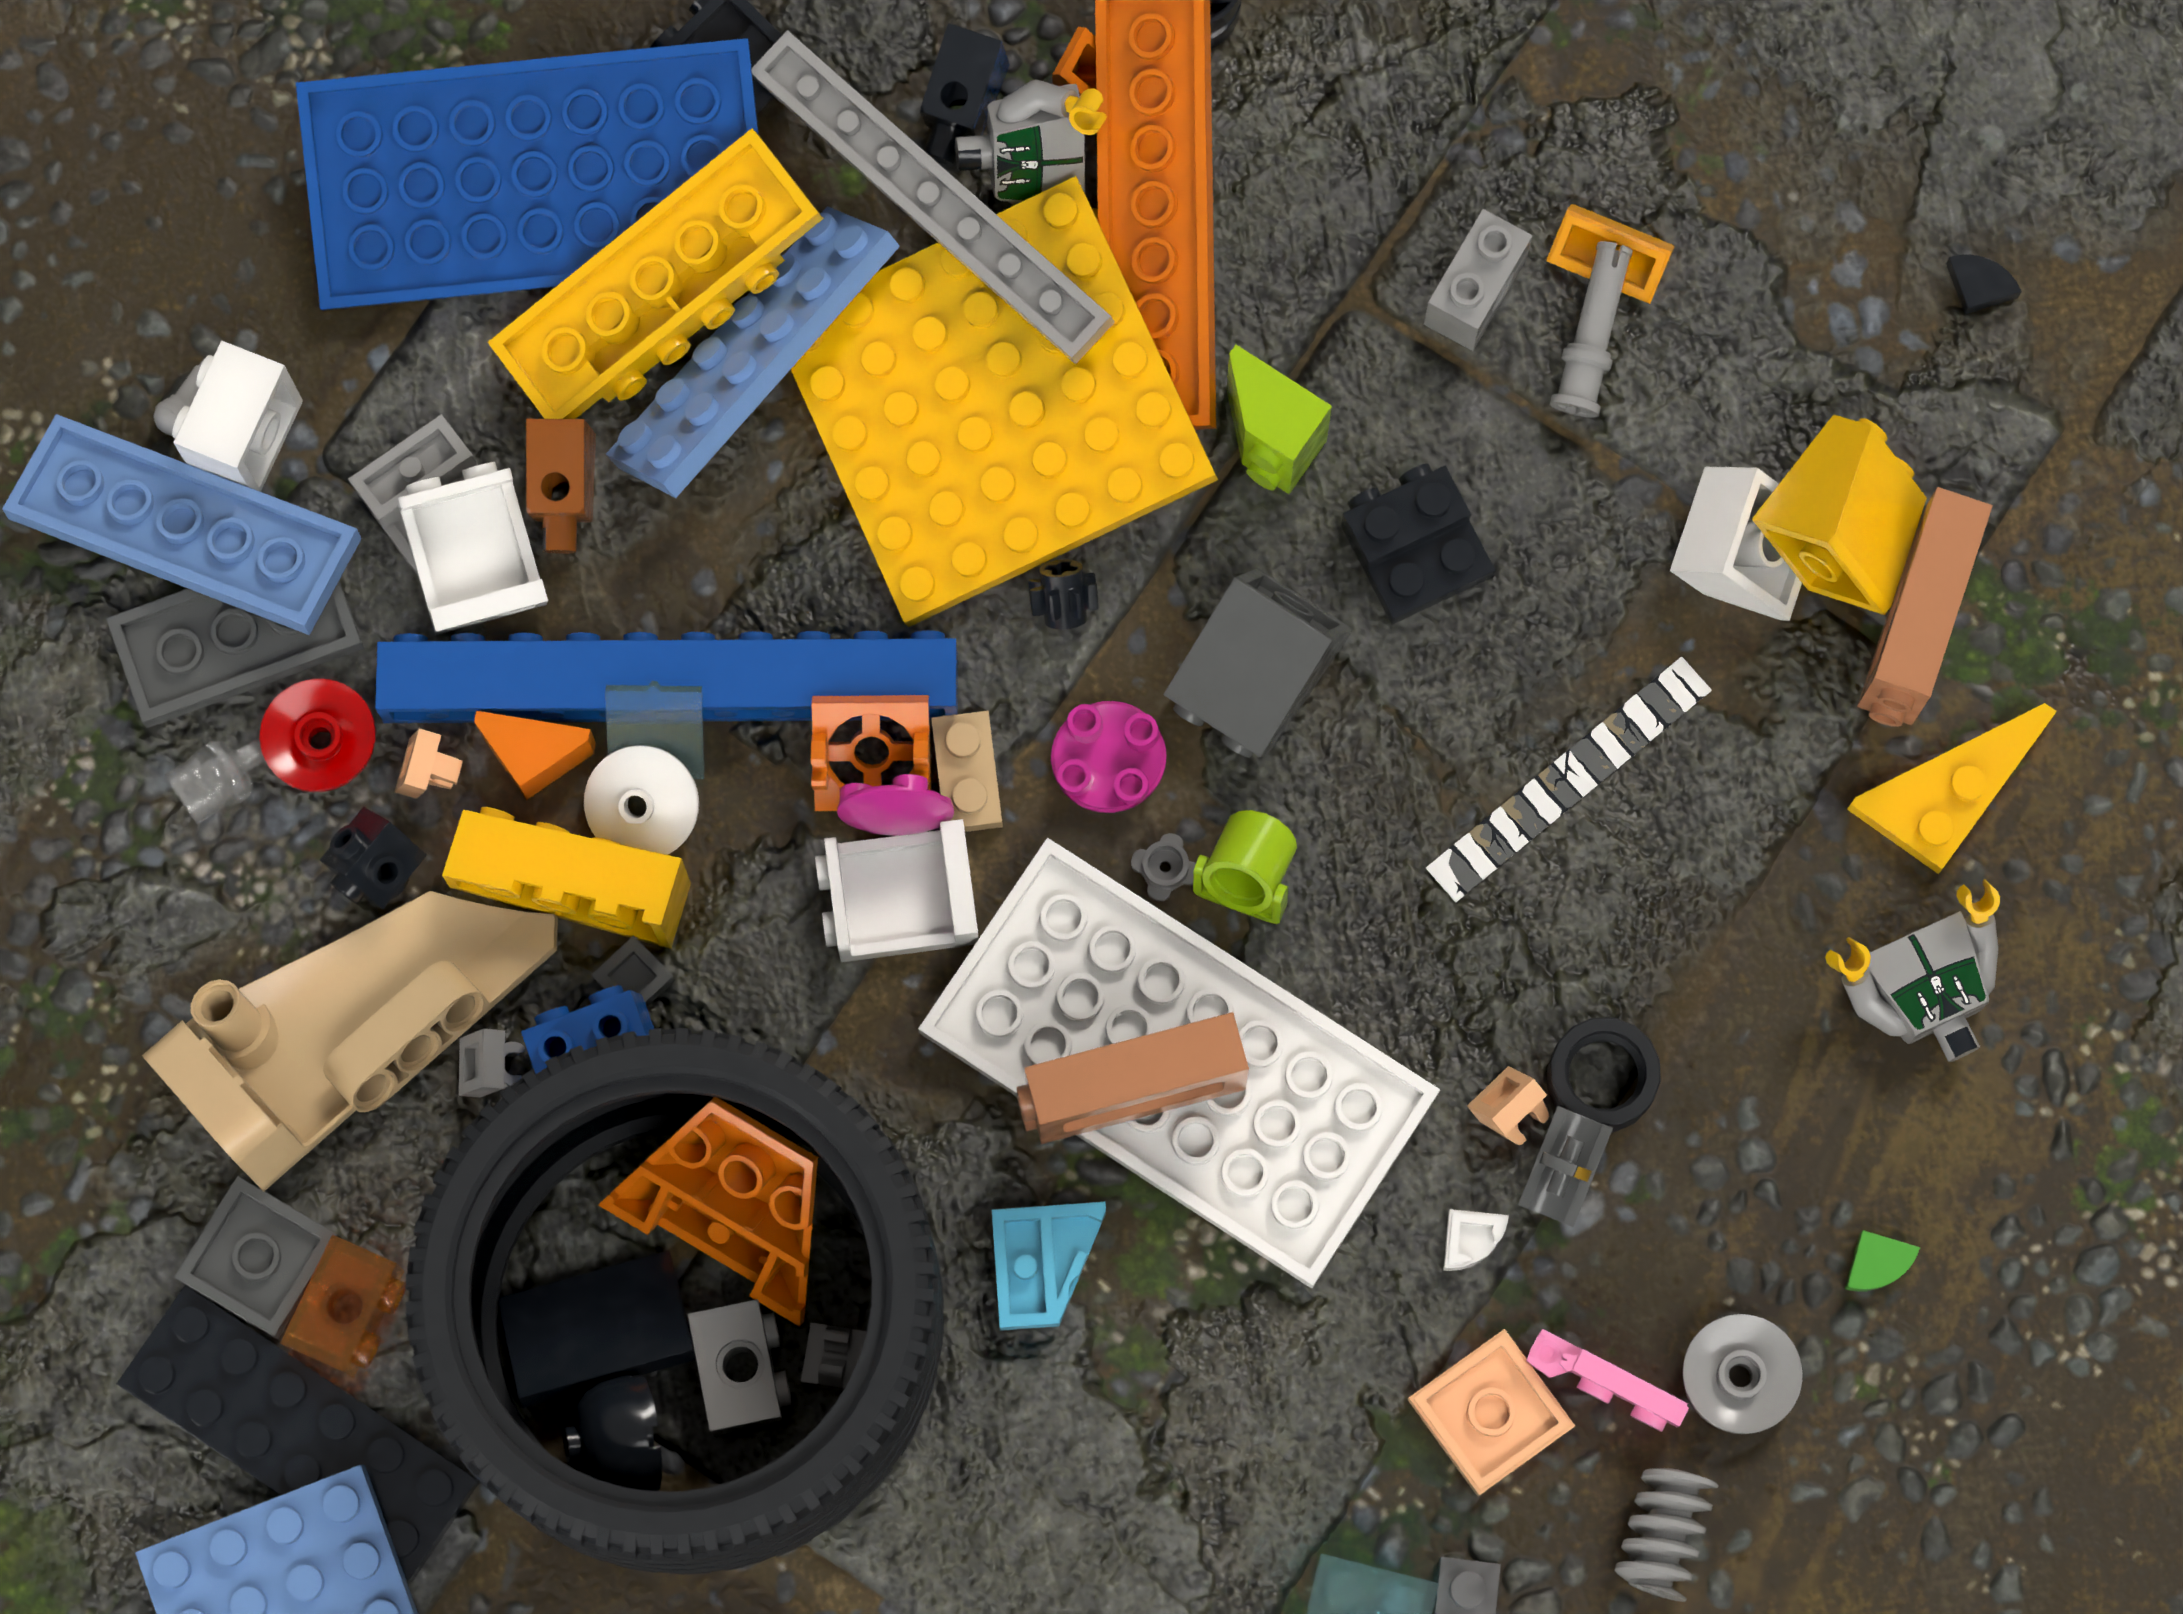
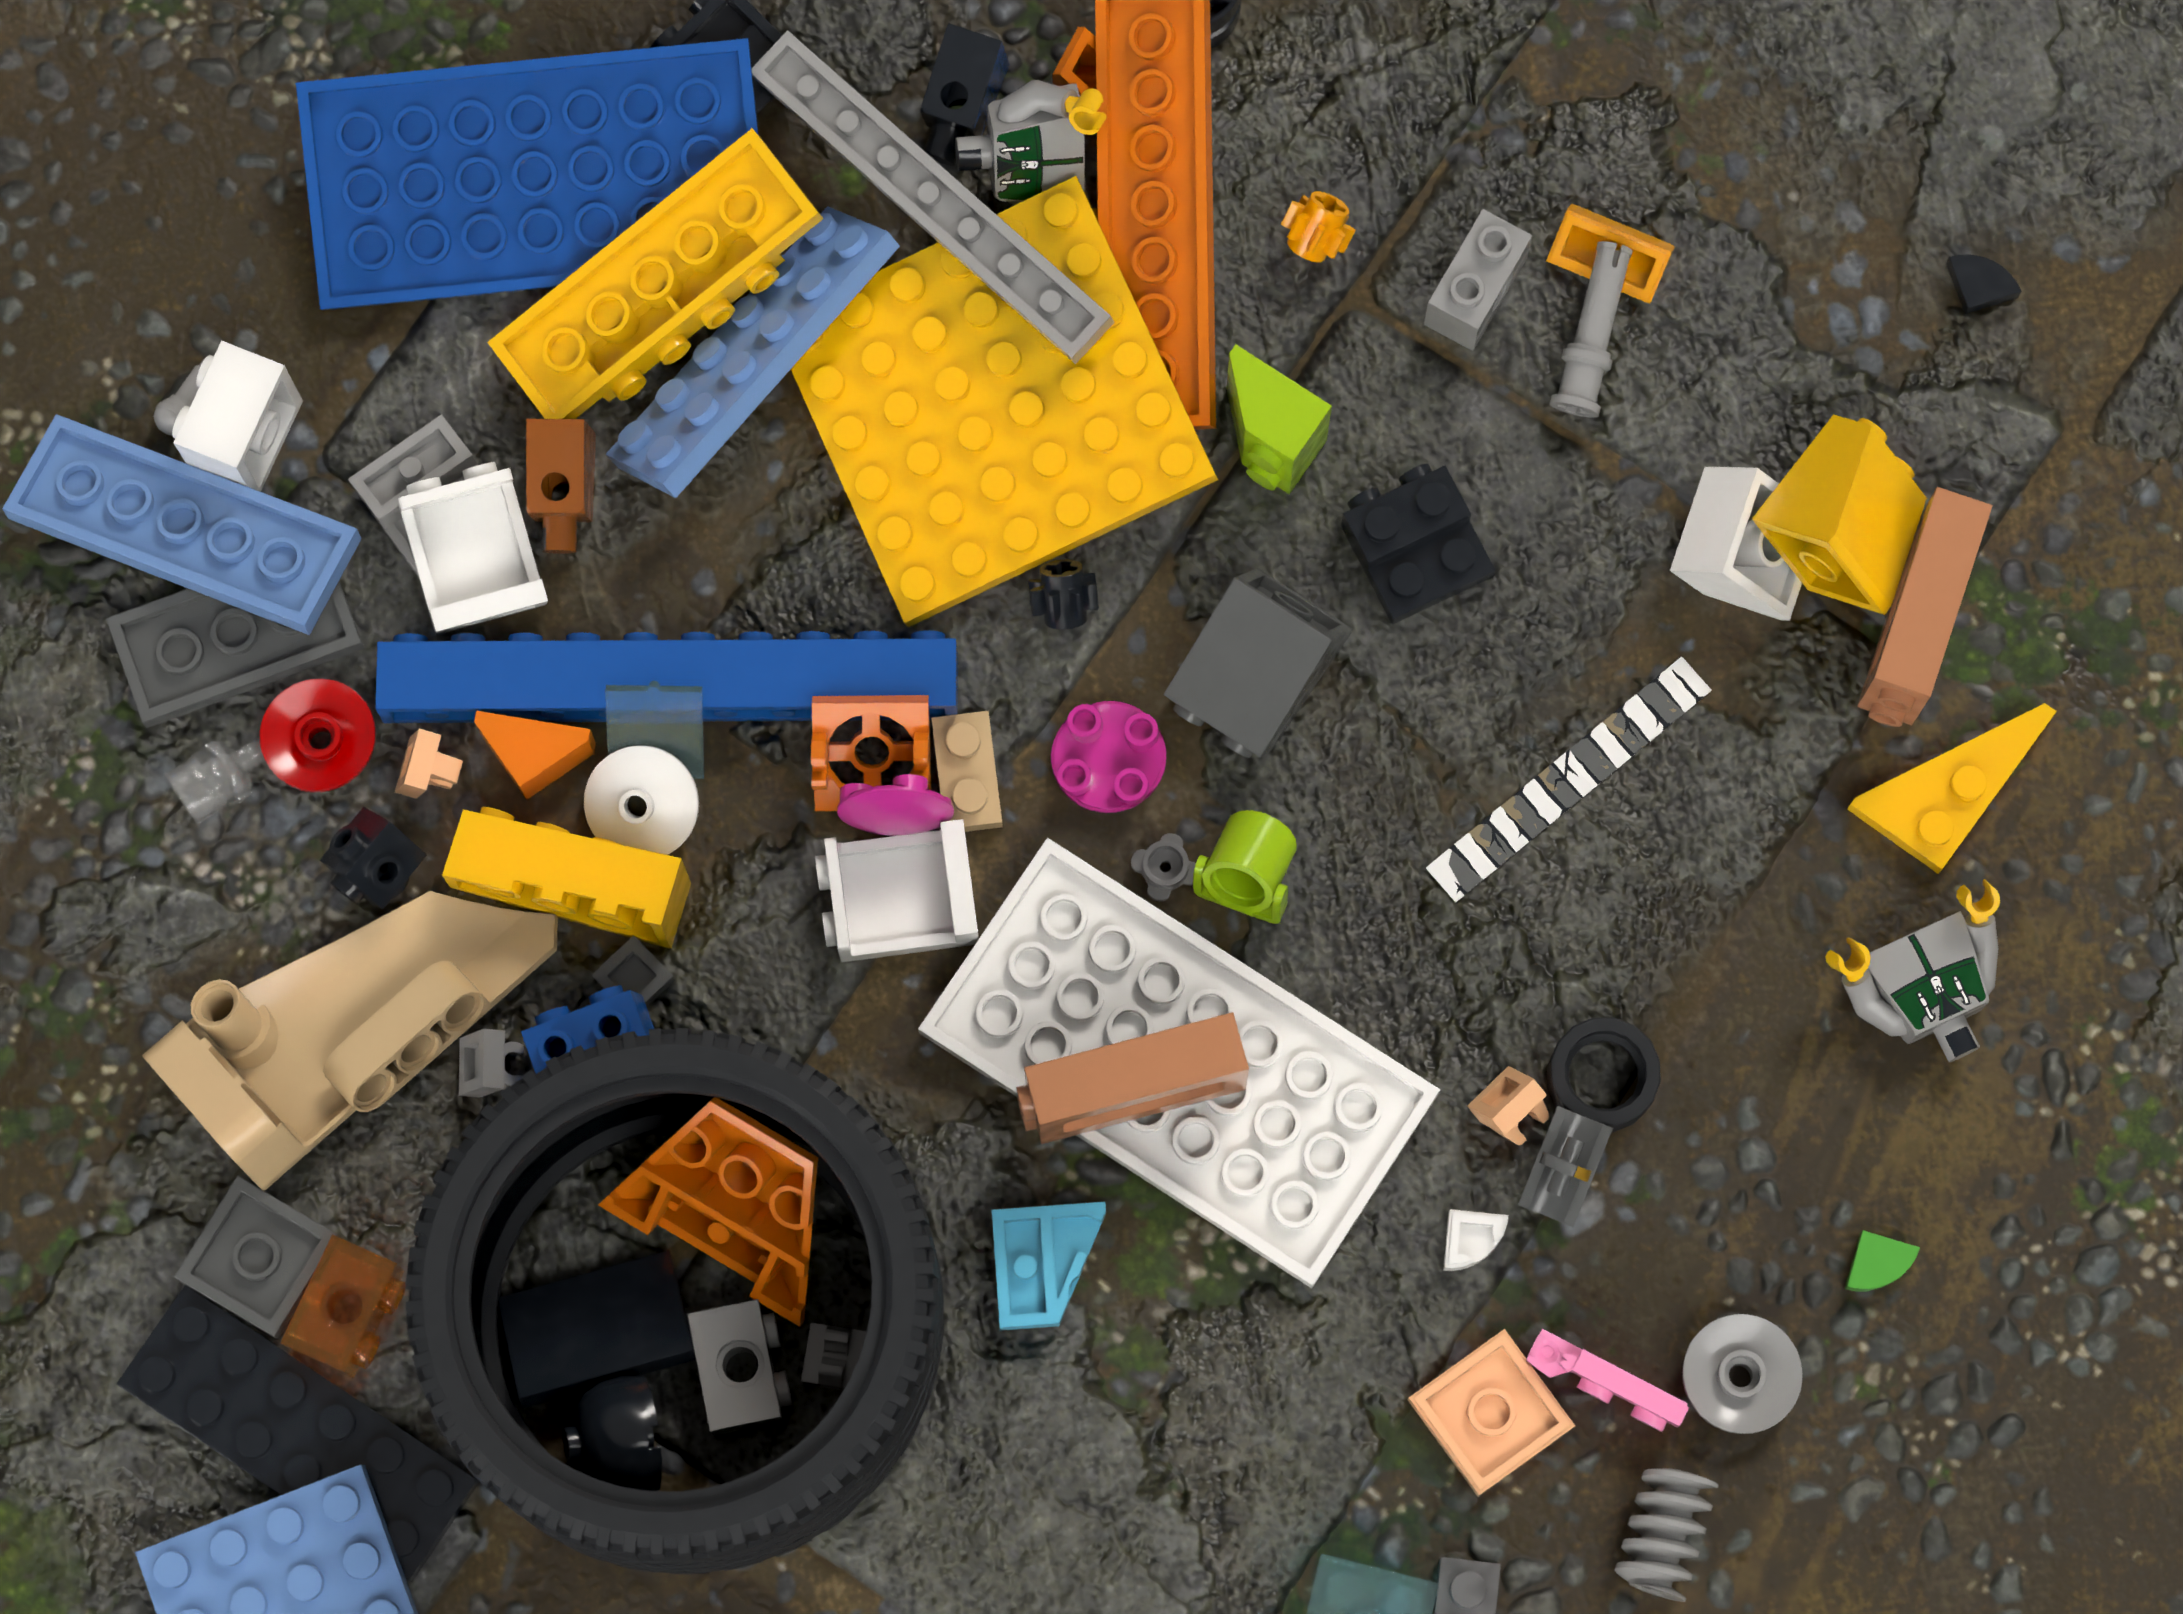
none -> light orange gear [1281,191,1356,262]

